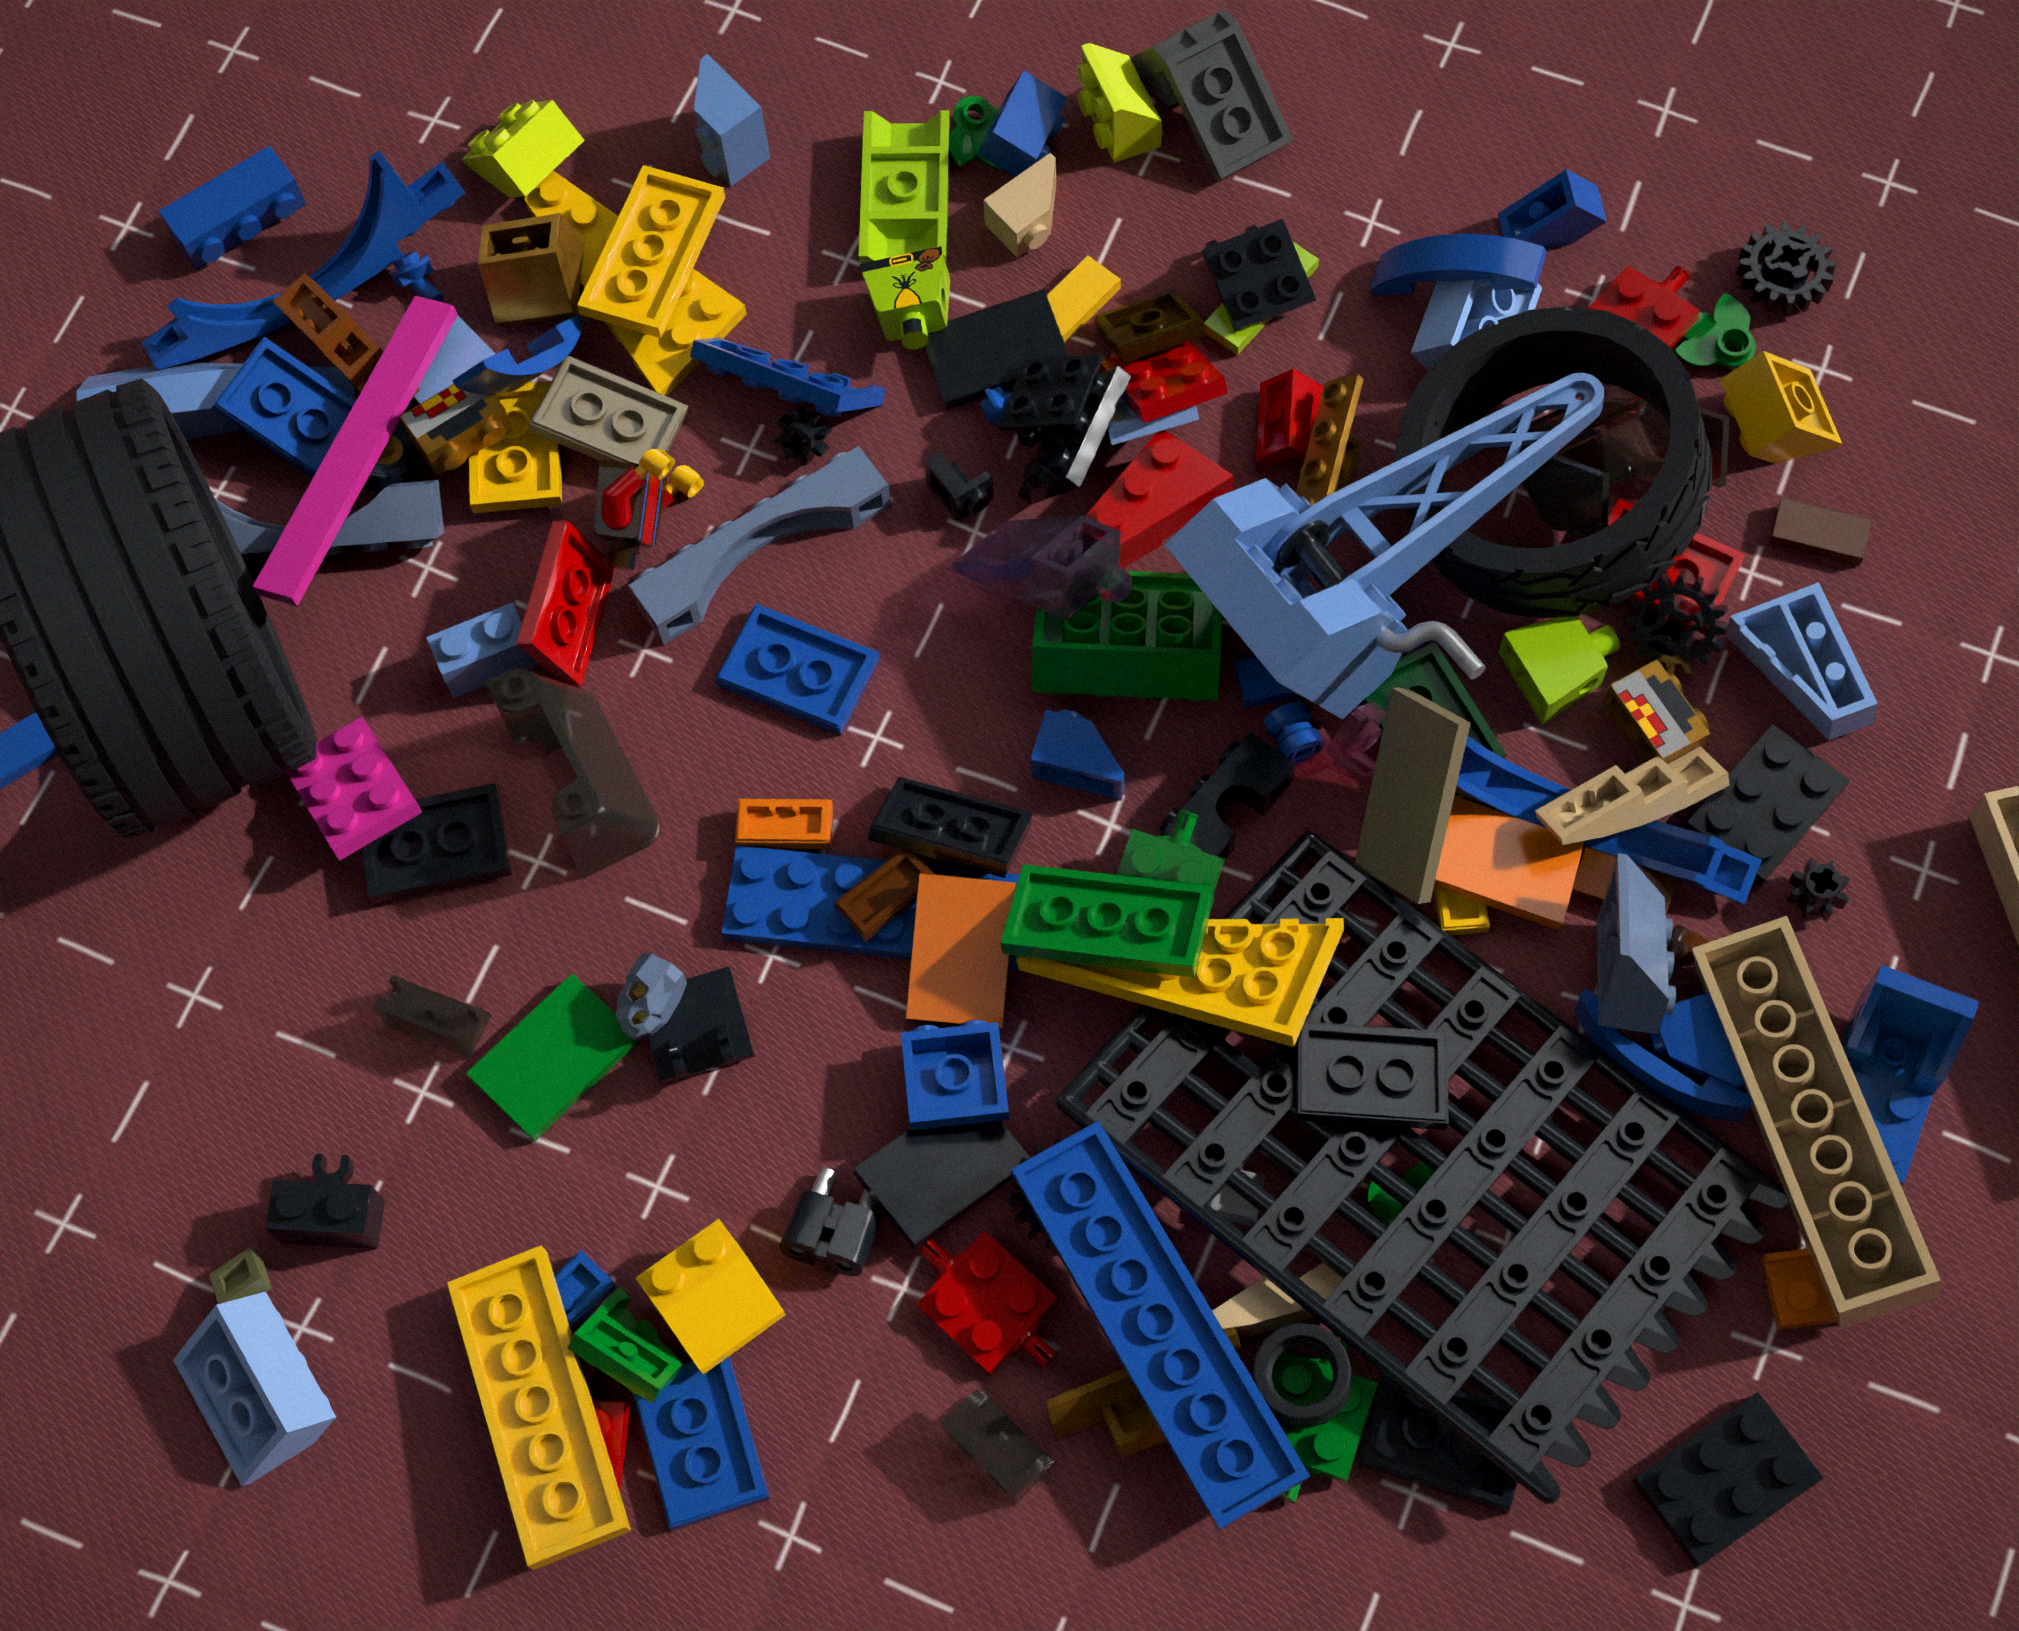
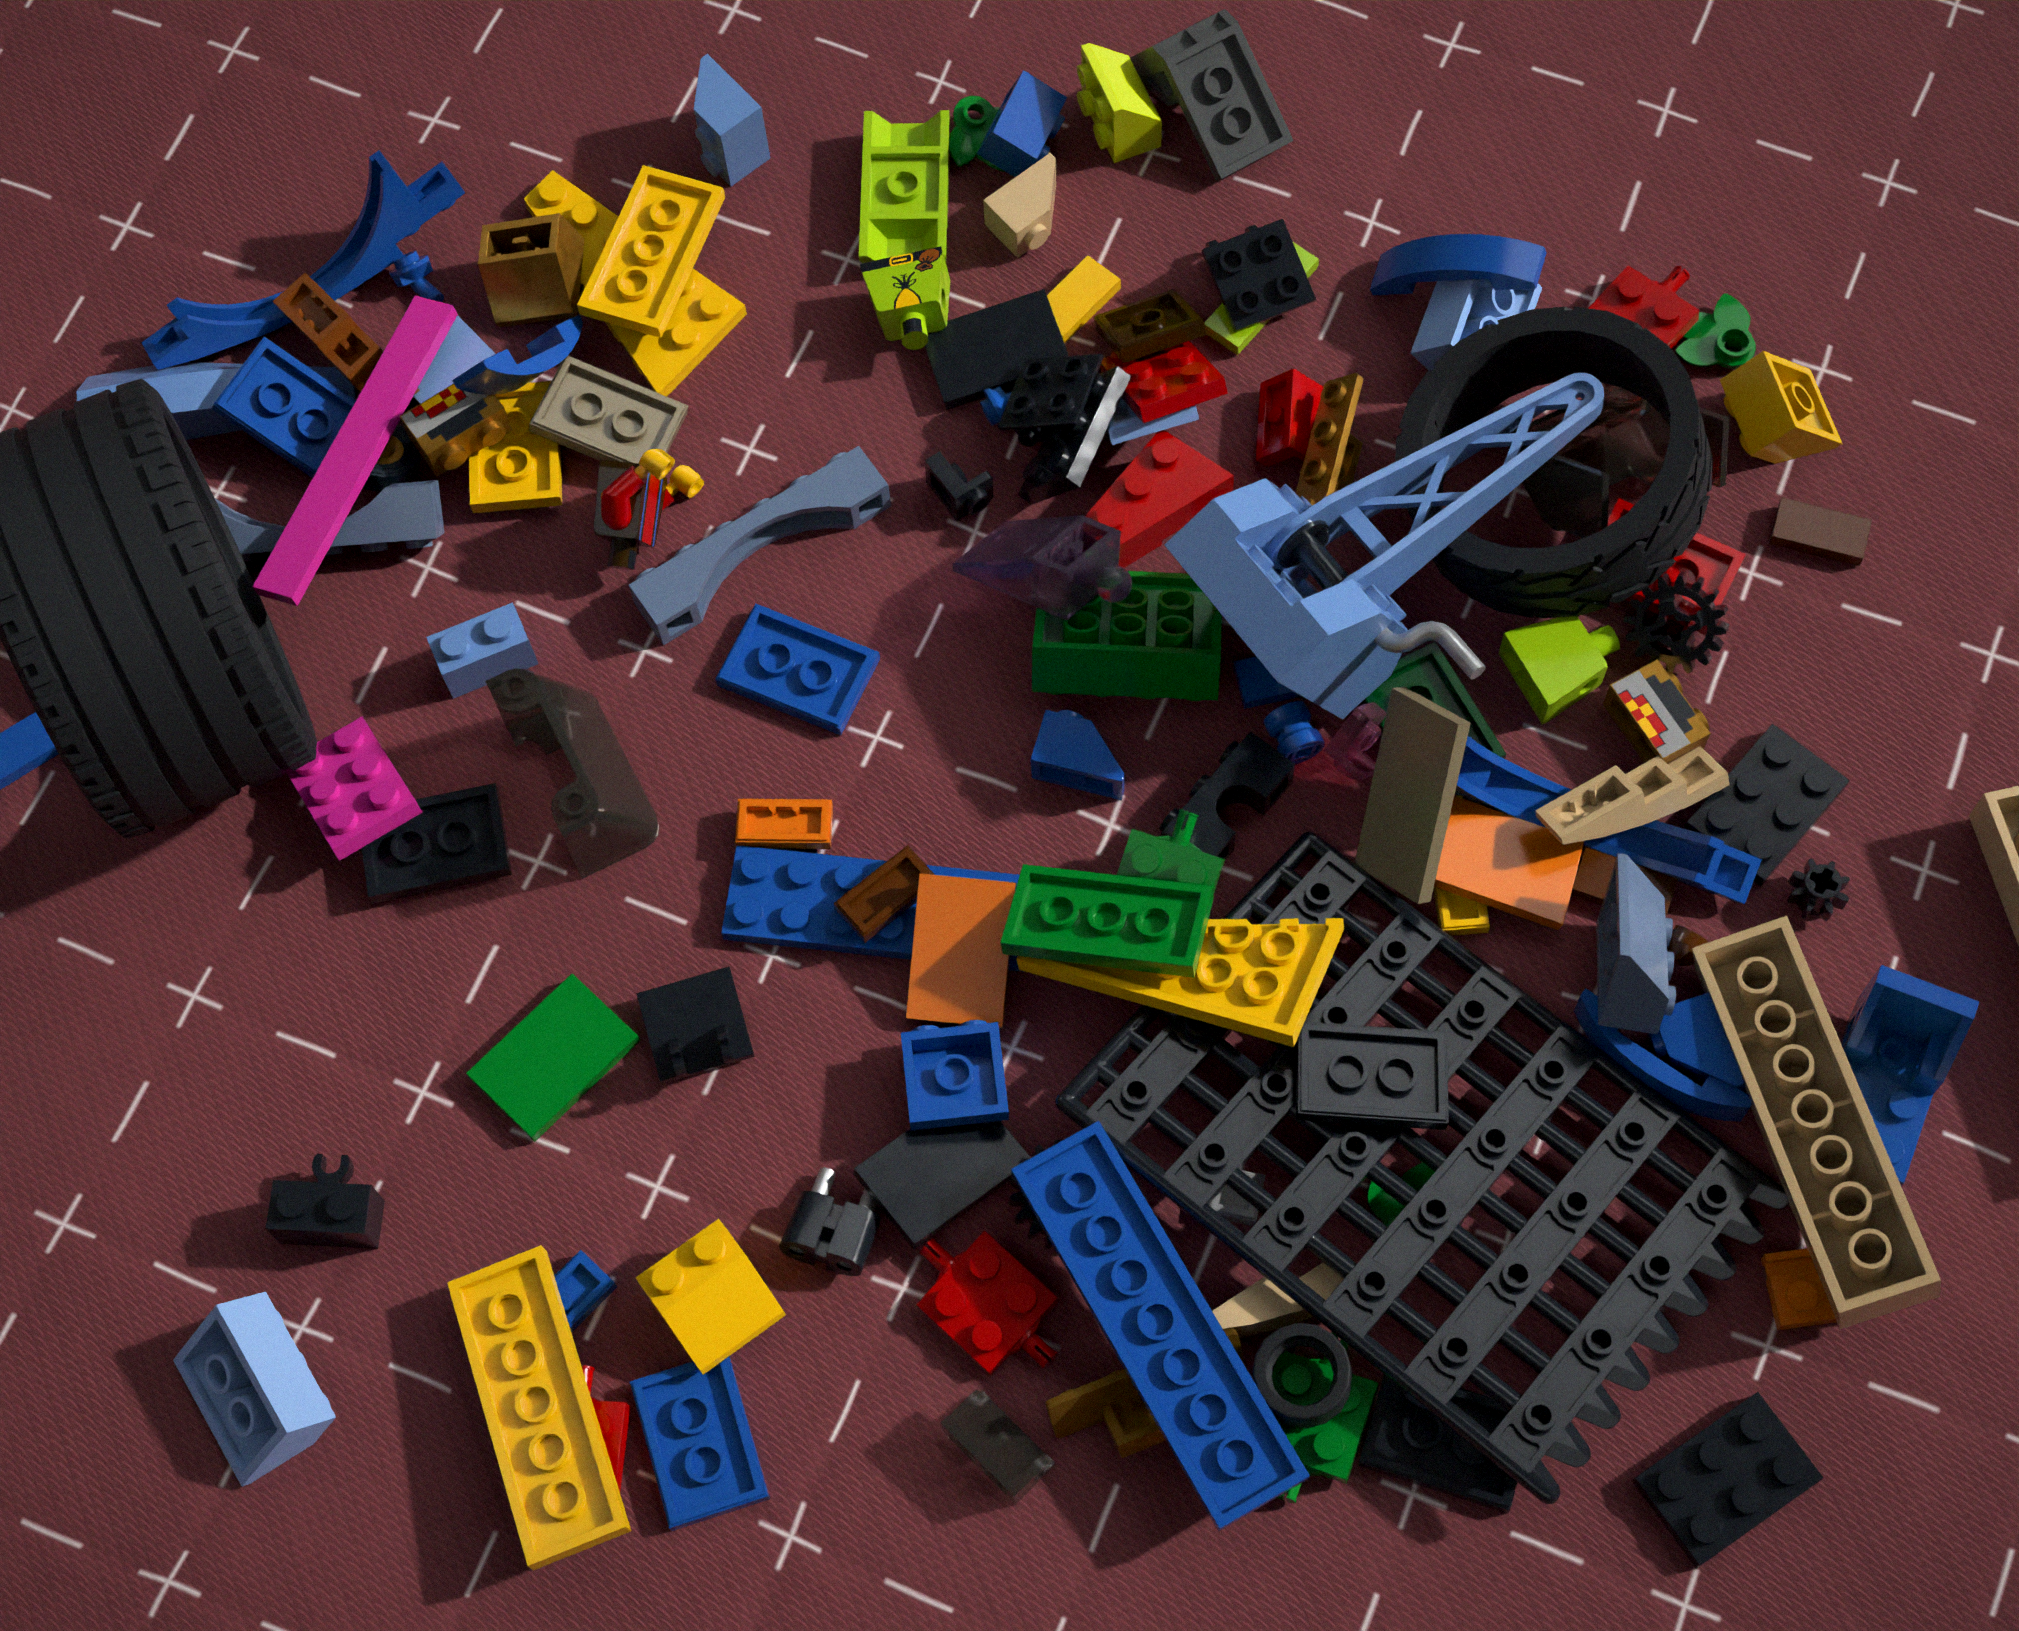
blue brick [159,145,306,270] -> none
olive plate [209,1246,272,1304] -> none
clear smoke hinge [373,975,491,1058] -> none
neon yellow slope [461,100,585,198] -> none
red plate [516,521,615,687] -> none
green wing [567,1288,682,1404] -> none
sand blue rock [616,953,687,1040] -> none
blue wing [690,337,886,417] -> none
black gear [774,406,832,465] -> none
black tile [868,777,1032,878] -> none
blue slope [1498,169,1607,248] -> none
light blue wedge [1728,582,1878,741] -> none
black gear [1736,222,1837,315] -> none

